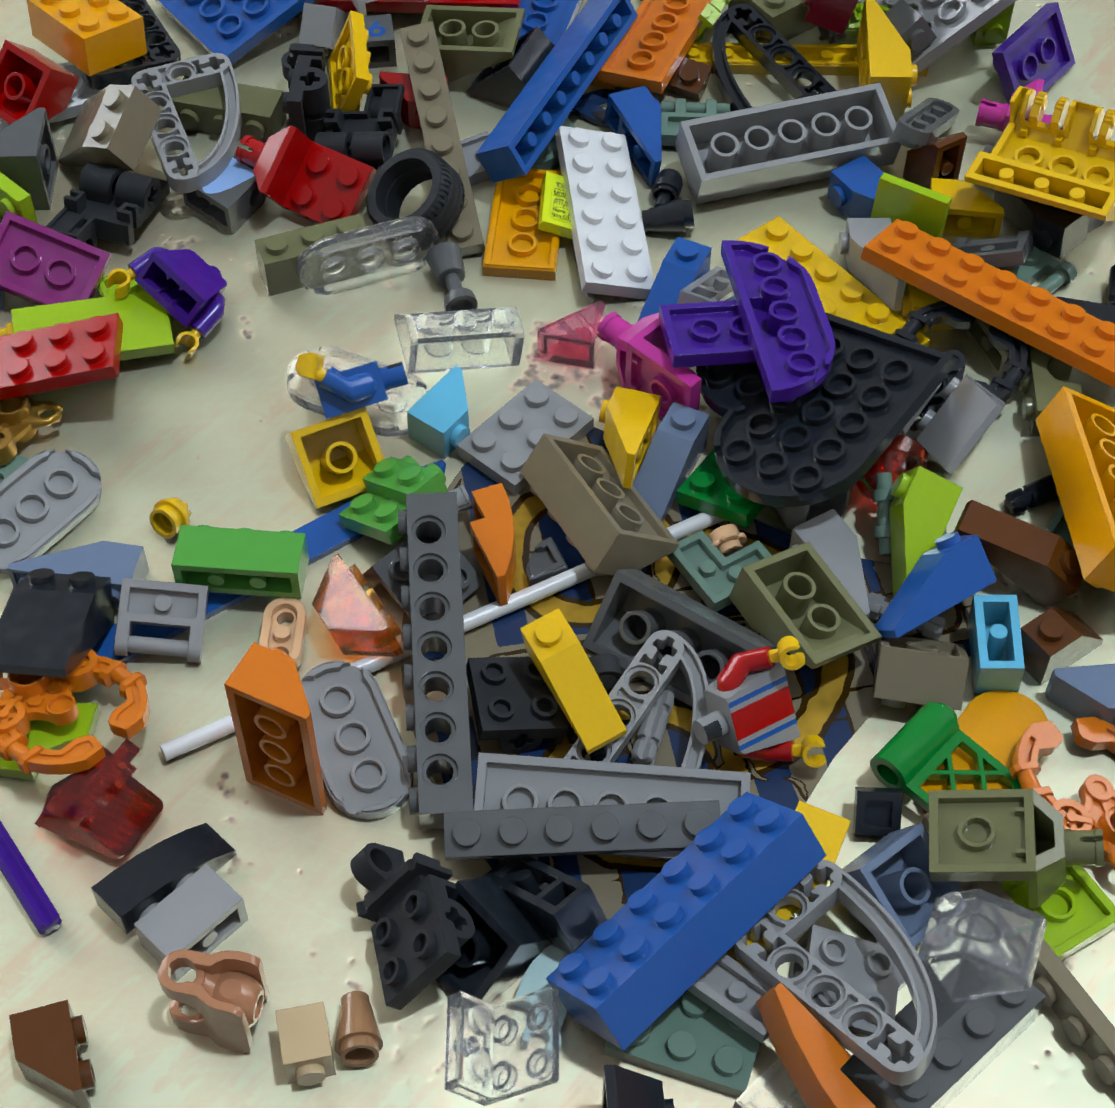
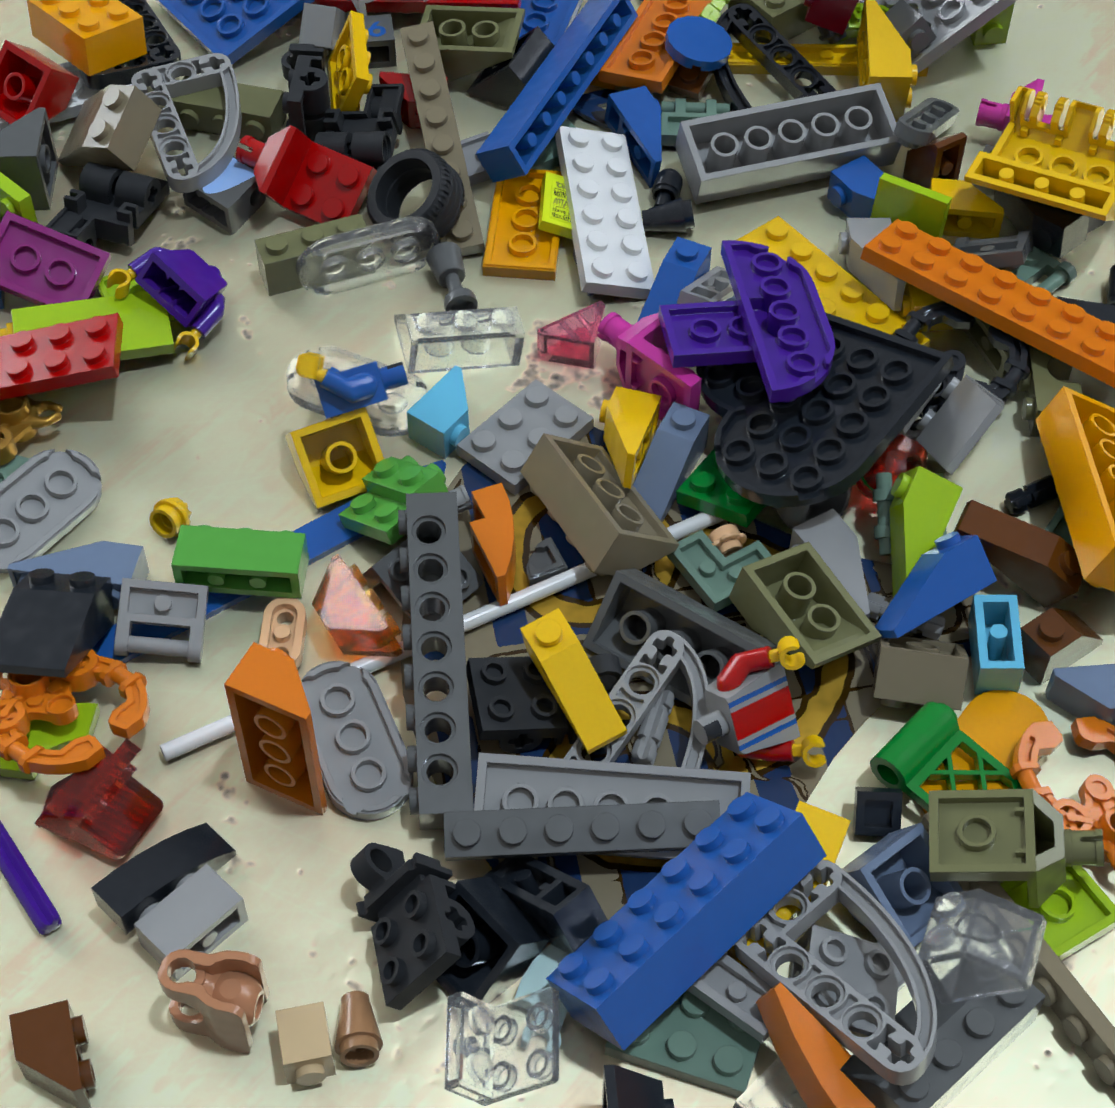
dark purple plate [992,2,1076,104] -> none
none -> blue tile [665,16,733,71]

